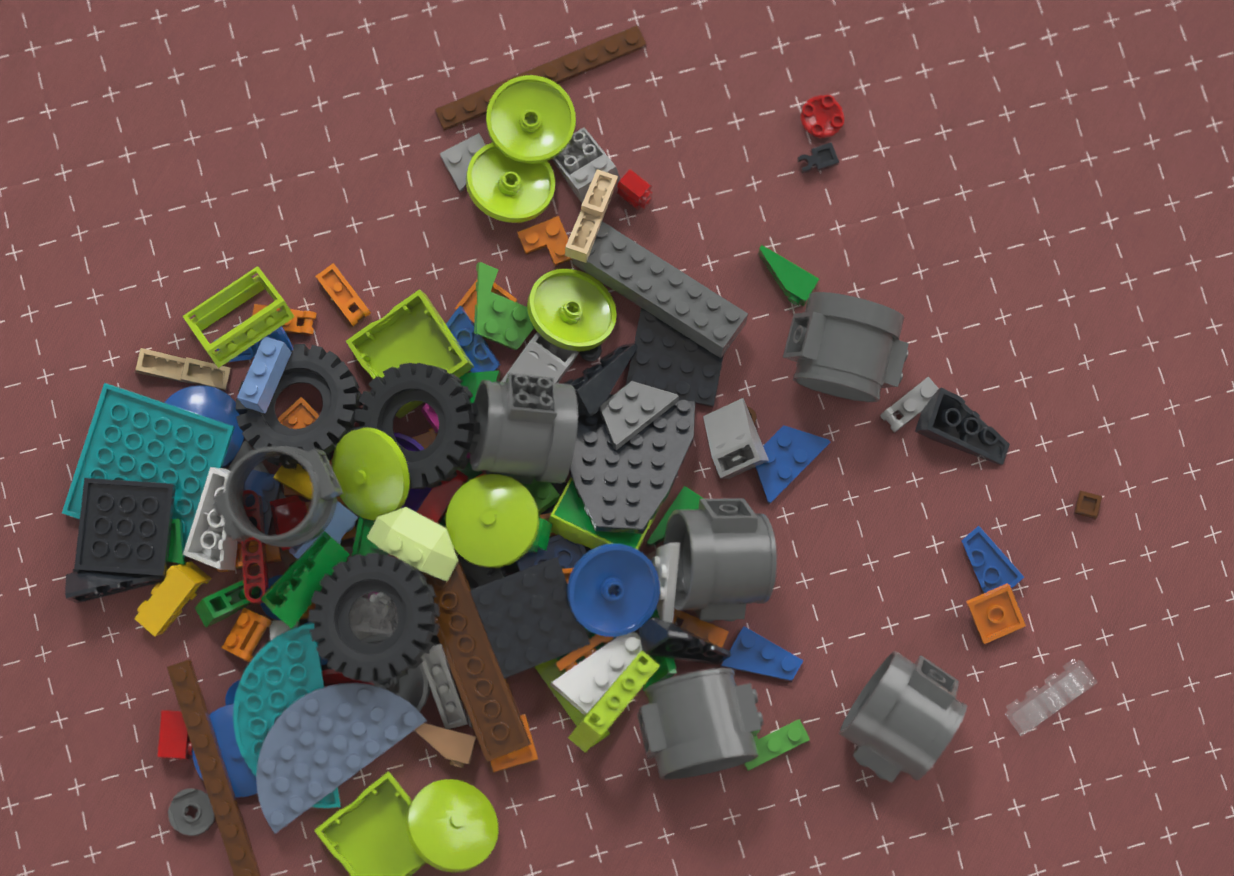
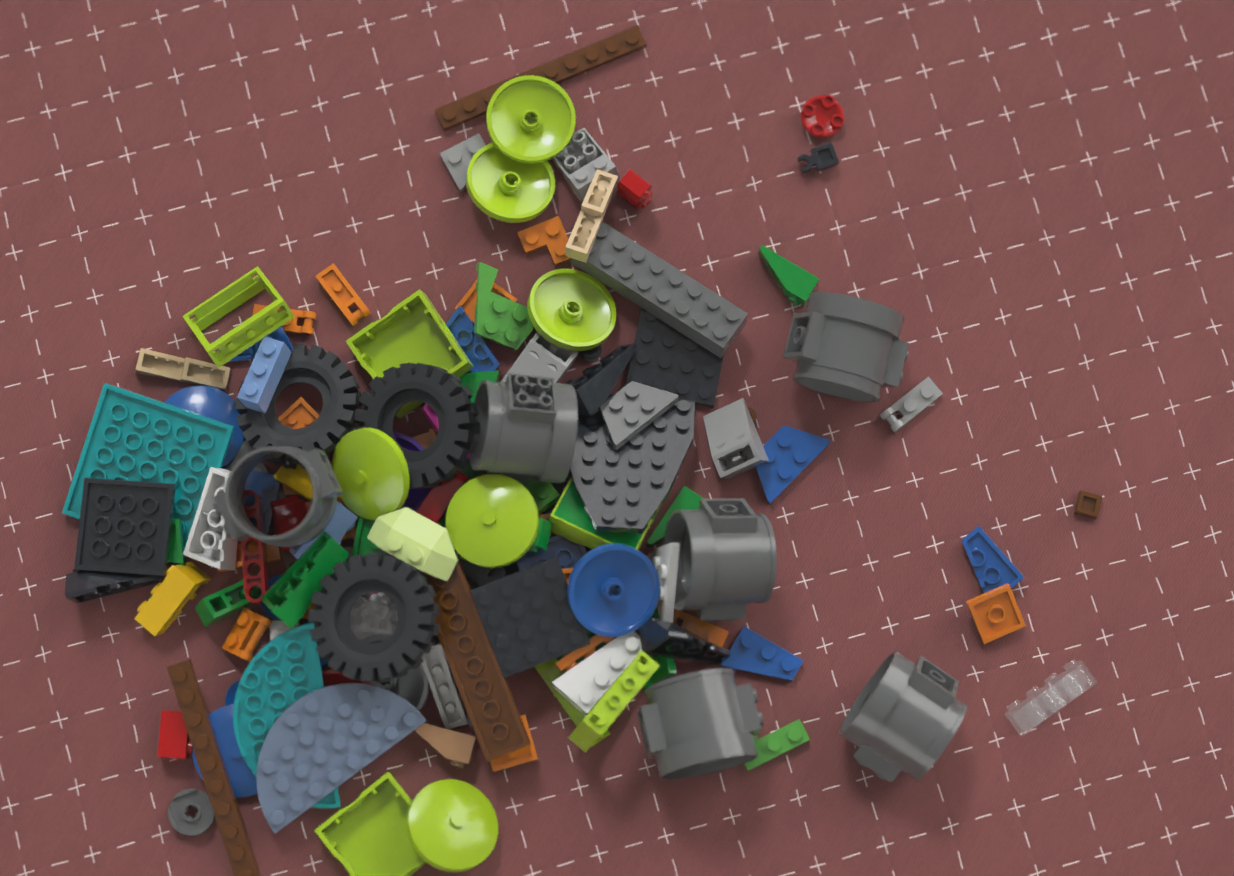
black wedge [915,387,1010,465] -> none

